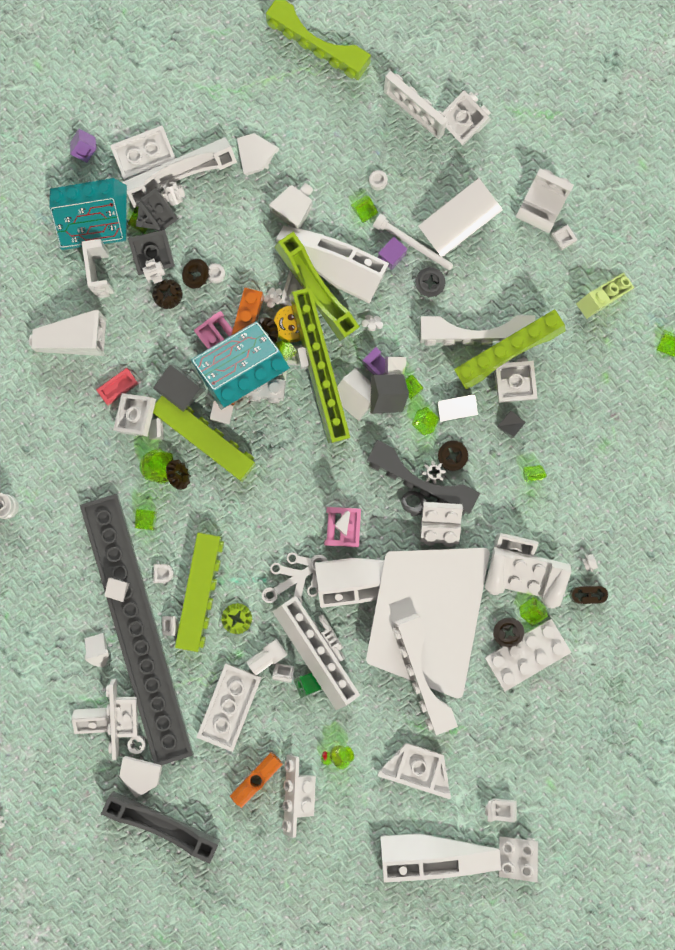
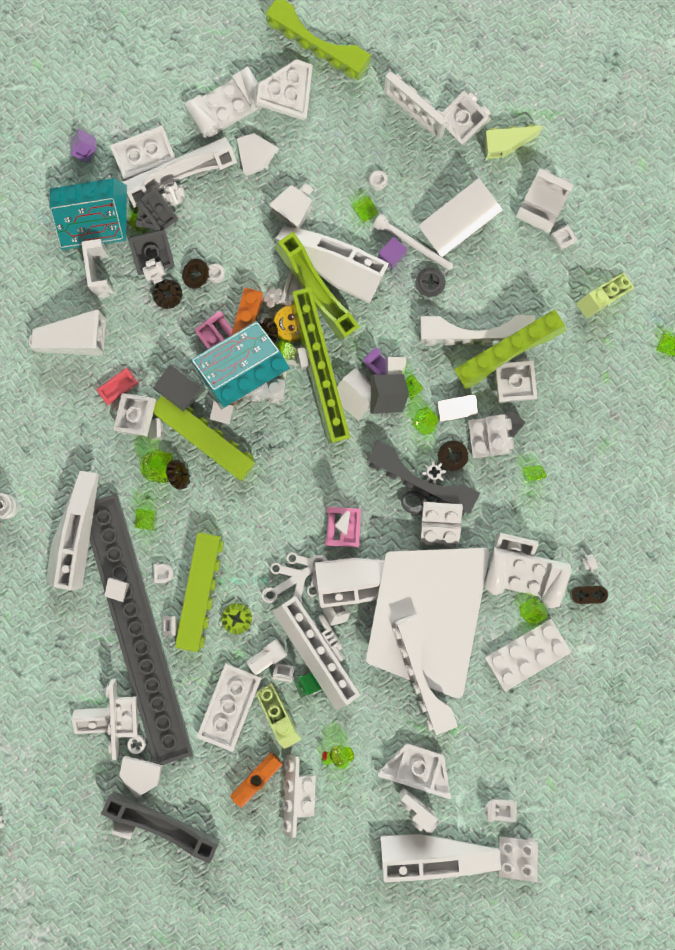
white tile [84,633,109,667] -> none
white plant [361,315,383,331] -> none
dark brown gear [493,618,525,648] -> none
none -> white wedge [46,471,99,590]
none -> white slope [112,822,136,840]
none -> white piece [184,67,263,140]
none -> white plate [253,59,313,120]
none -> yellowish green slope [256,684,302,749]
none -> white slope [322,605,350,626]
none -> white plate [399,787,438,833]
none -> white plate [469,414,514,458]
none -> yellowish green slope [484,124,542,159]

